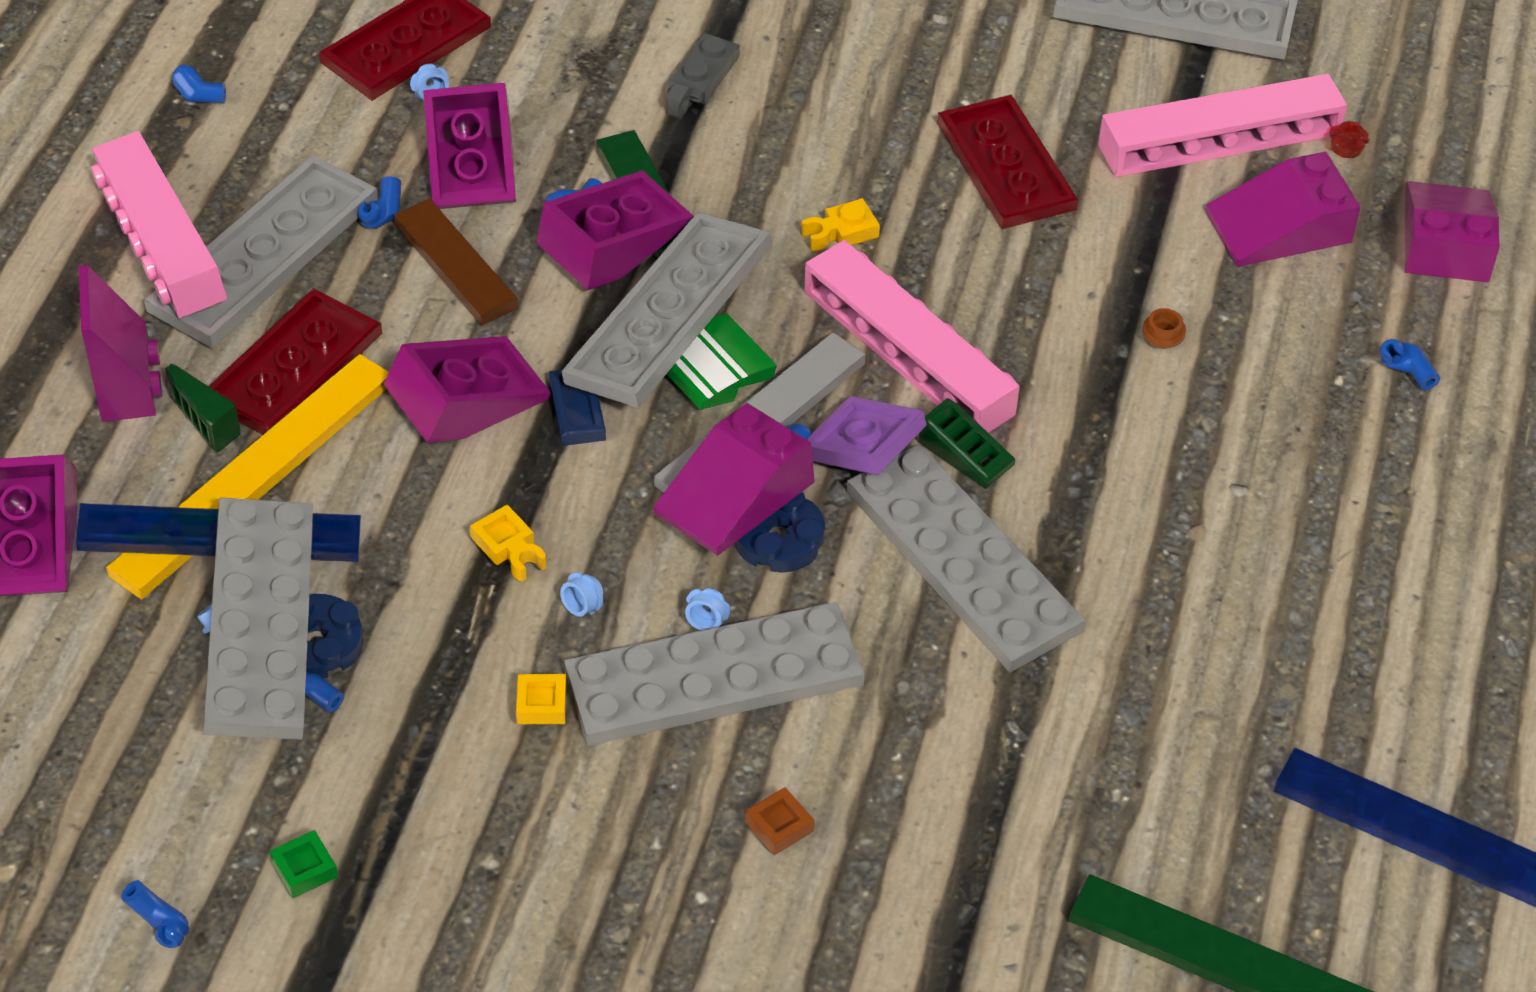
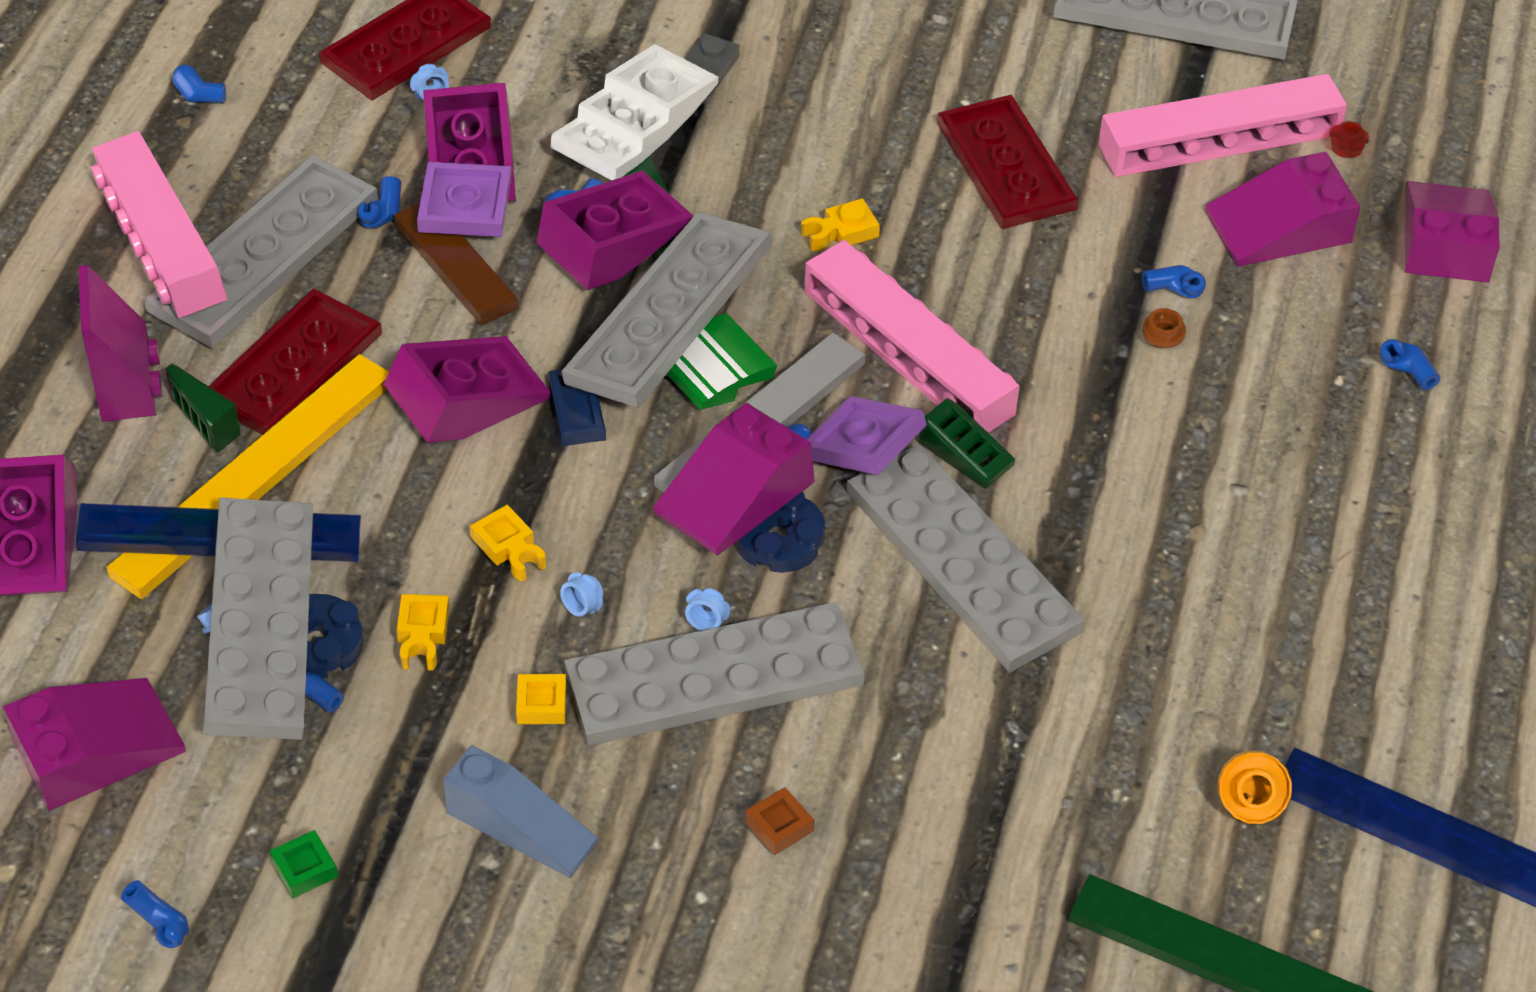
none -> magenta slope [3,678,186,811]
none -> yellow plate [397,594,450,671]
none -> medium lavender plate [417,162,511,237]
none -> sand blue slope [443,745,598,878]
none -> white slope [551,44,719,180]
none -> blue arm [1142,265,1206,298]
none -> light orange plate [1218,750,1292,824]

